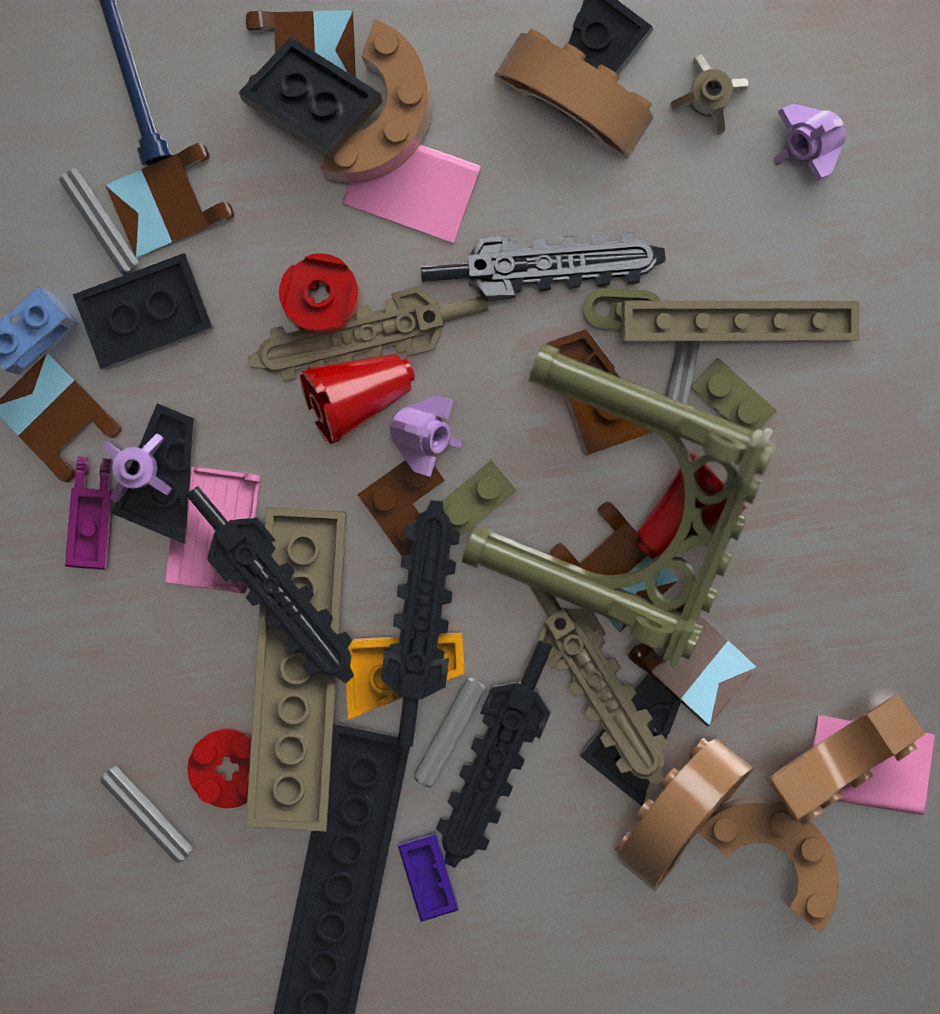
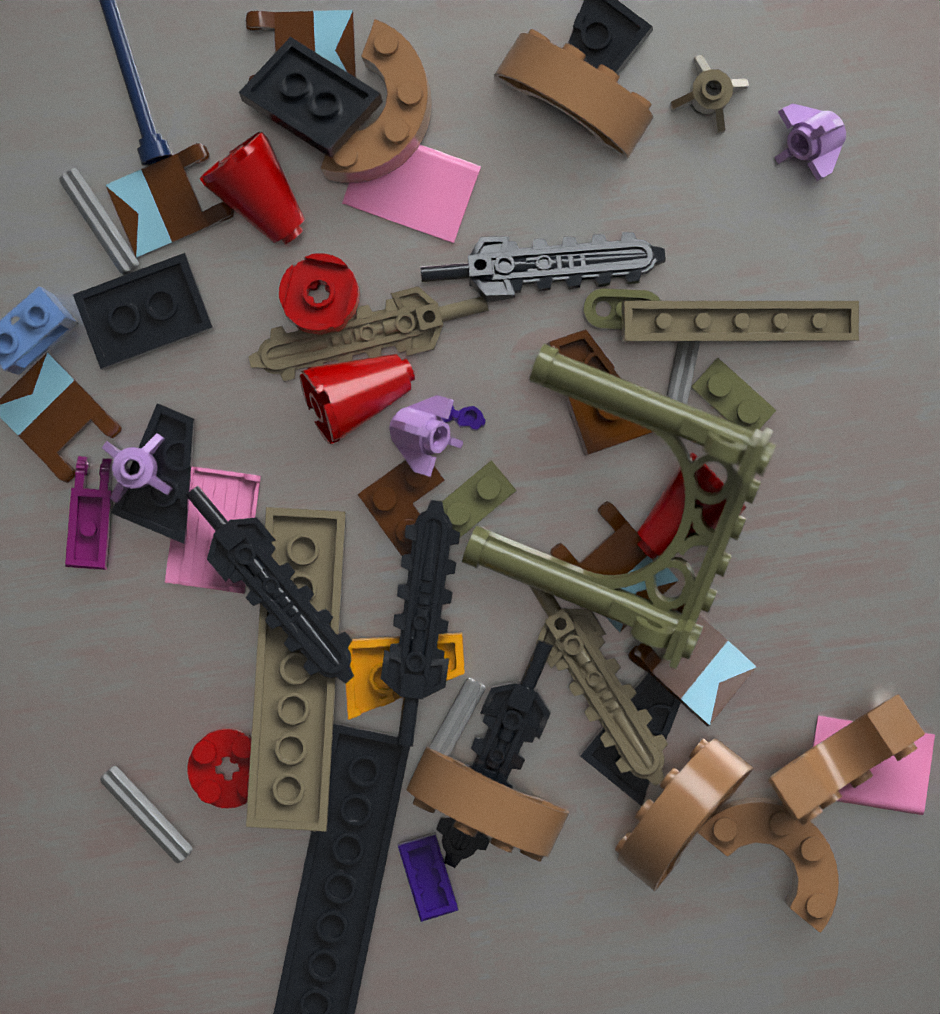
none -> red cone [199,131,305,245]
none -> medium nougat brick [406,746,569,862]
none -> dark purple piece [441,405,486,431]

